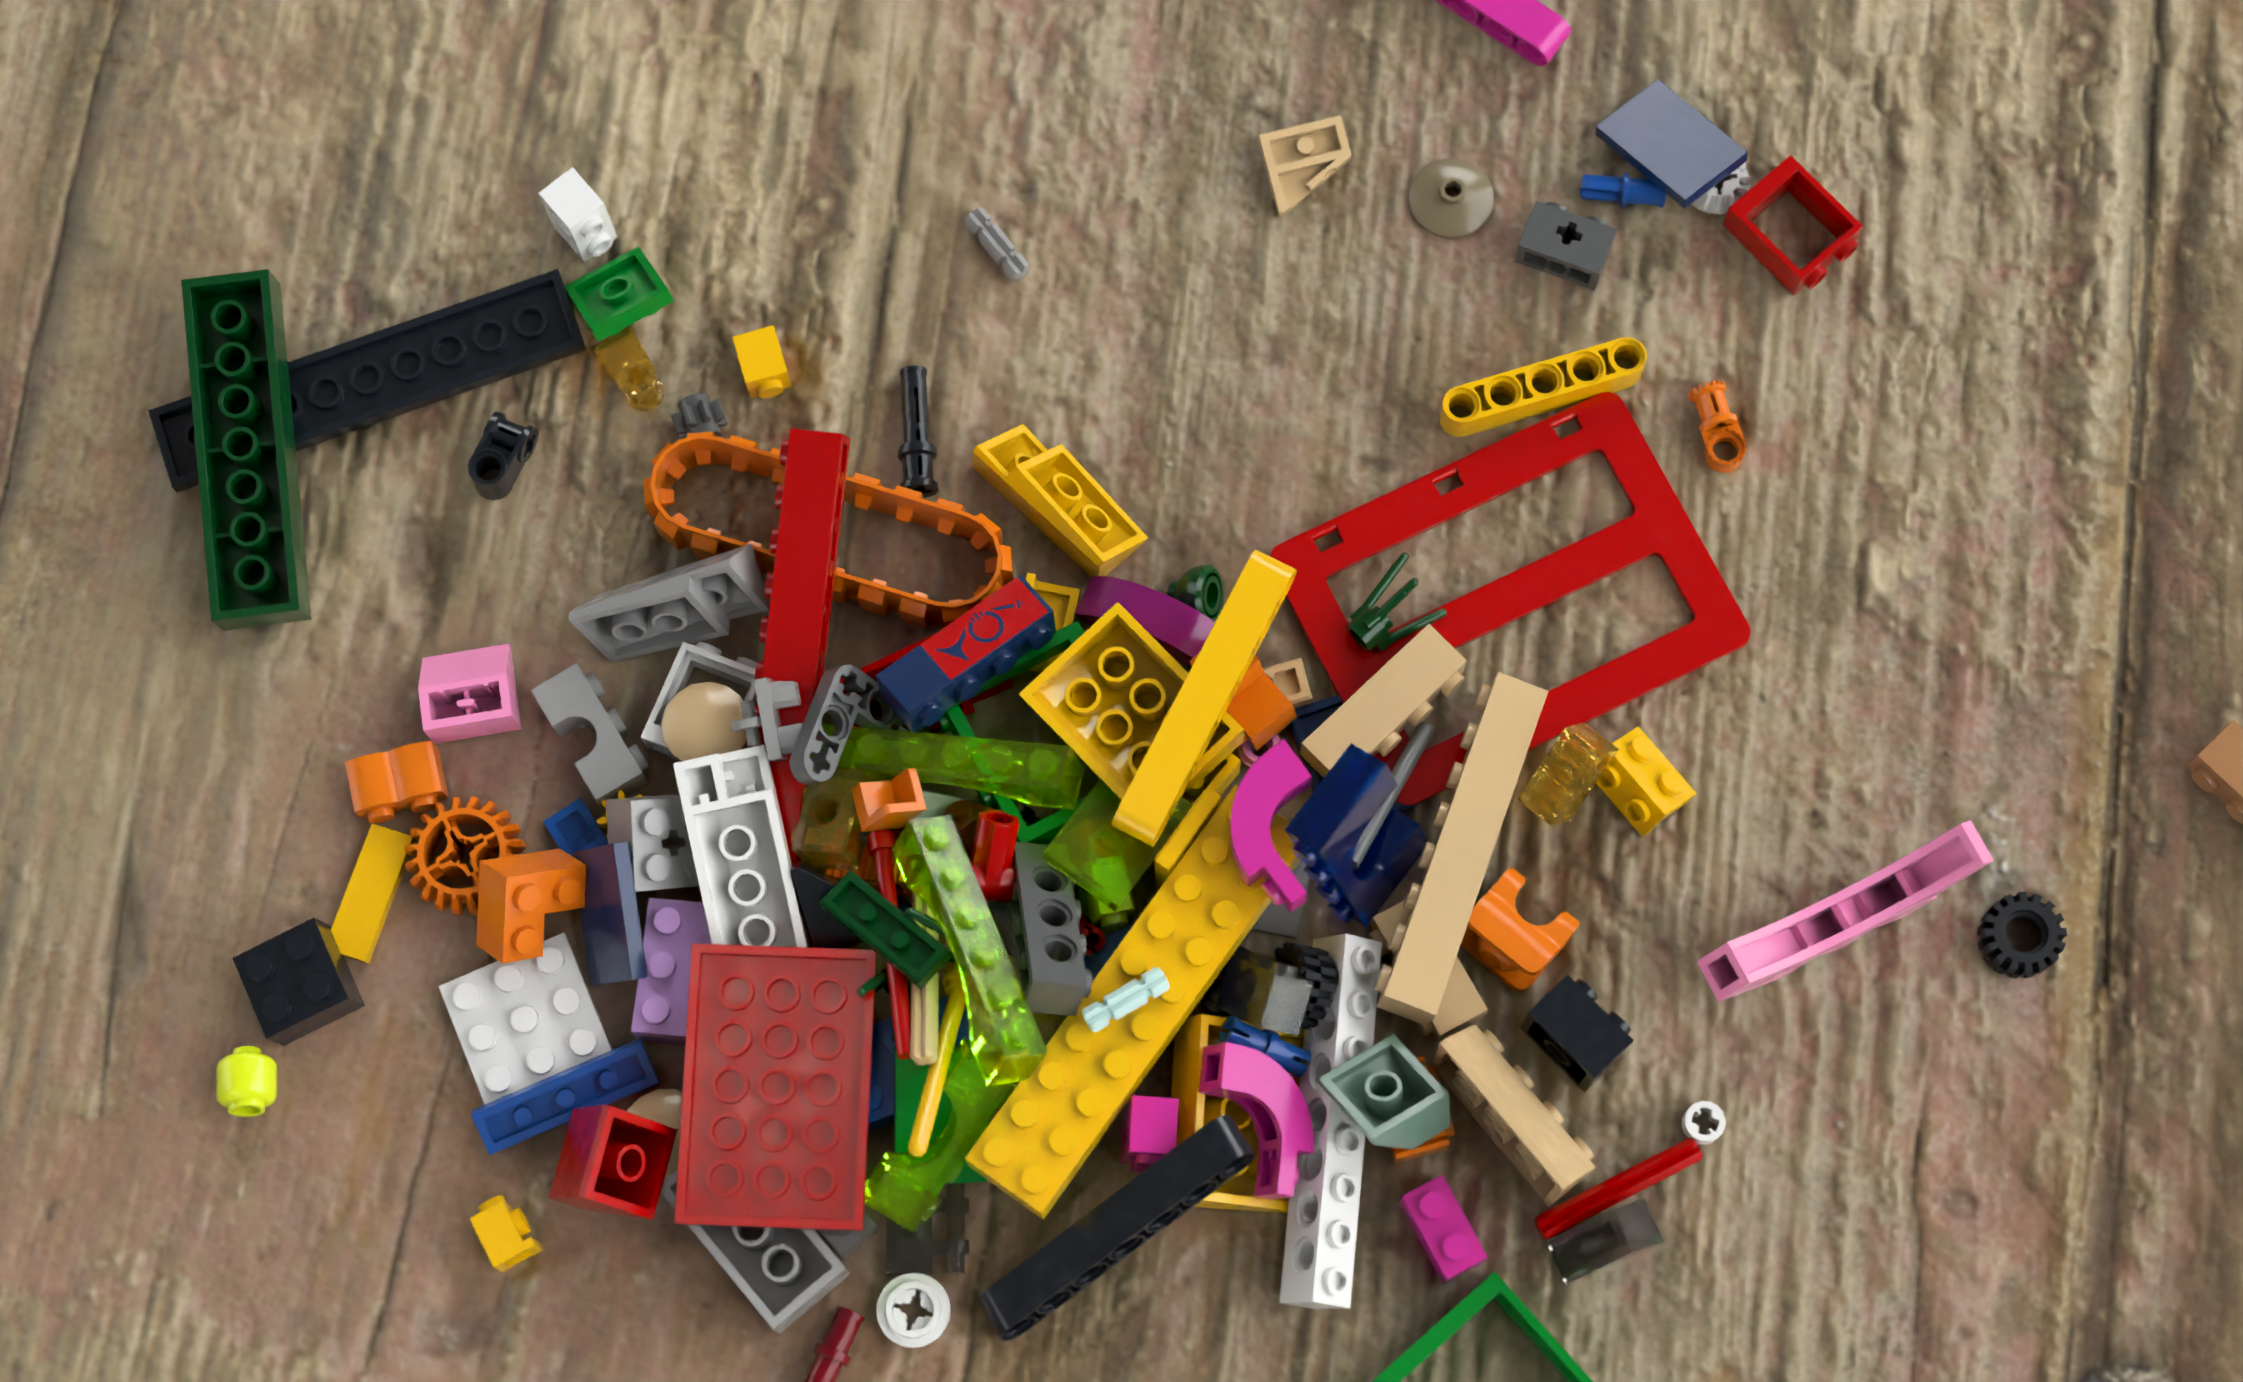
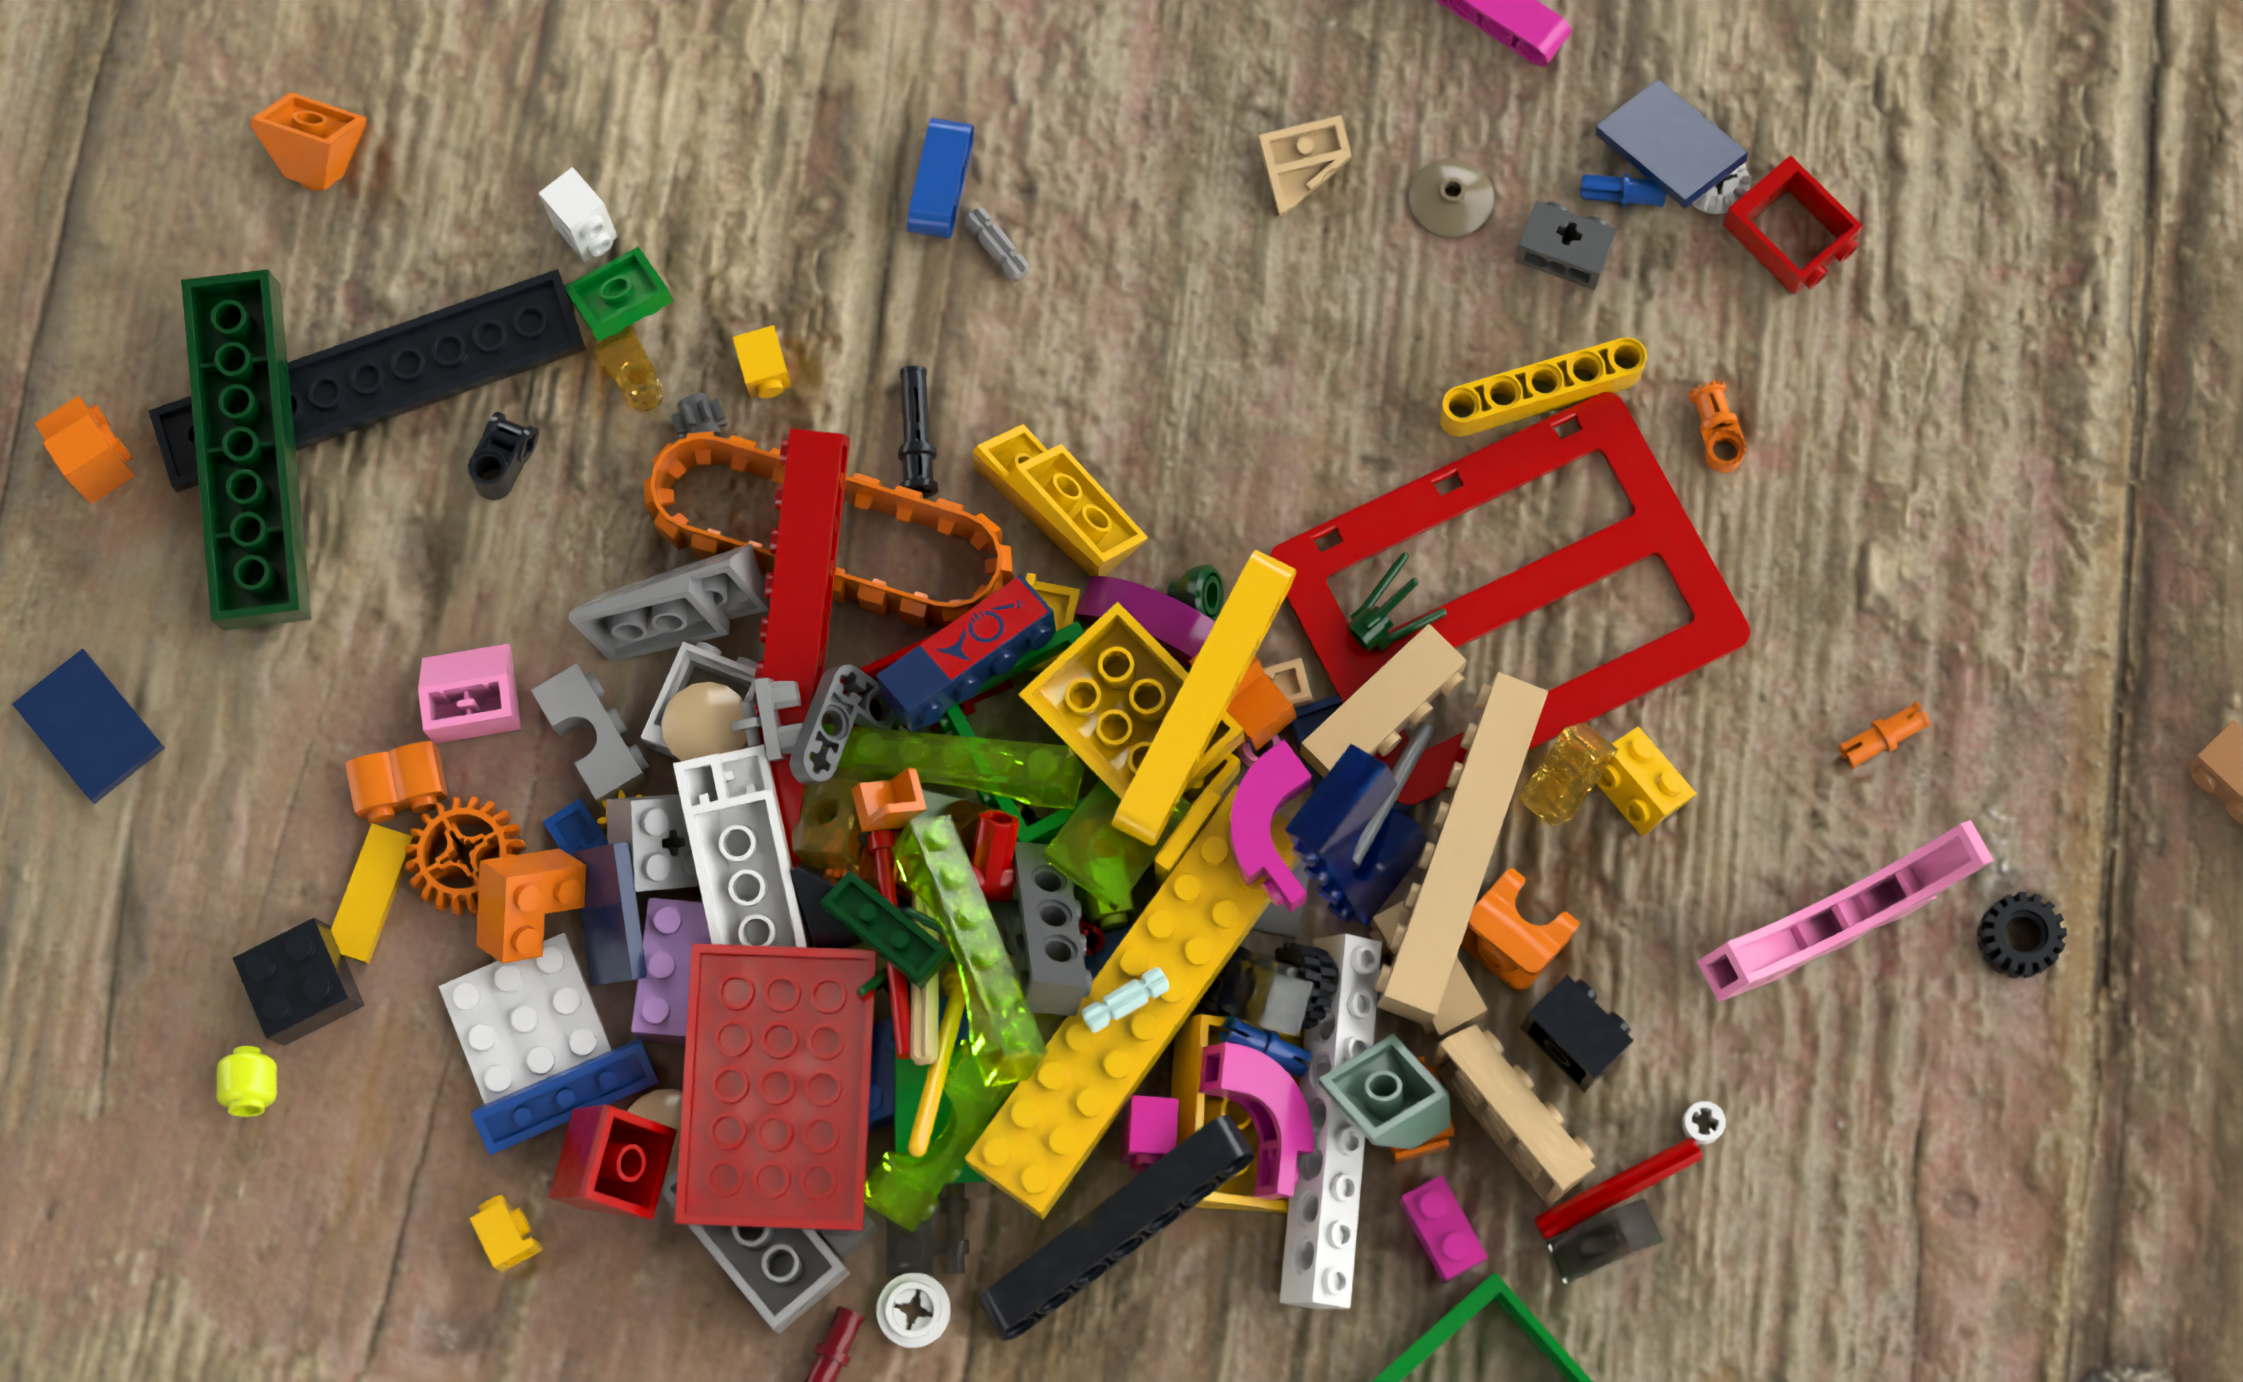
none -> dark blue tile [12,648,165,804]
none -> orange brick [34,395,135,504]
none -> orange slope [251,92,367,191]
none -> blue beam [907,117,974,240]
none -> orange pin [1838,701,1930,769]

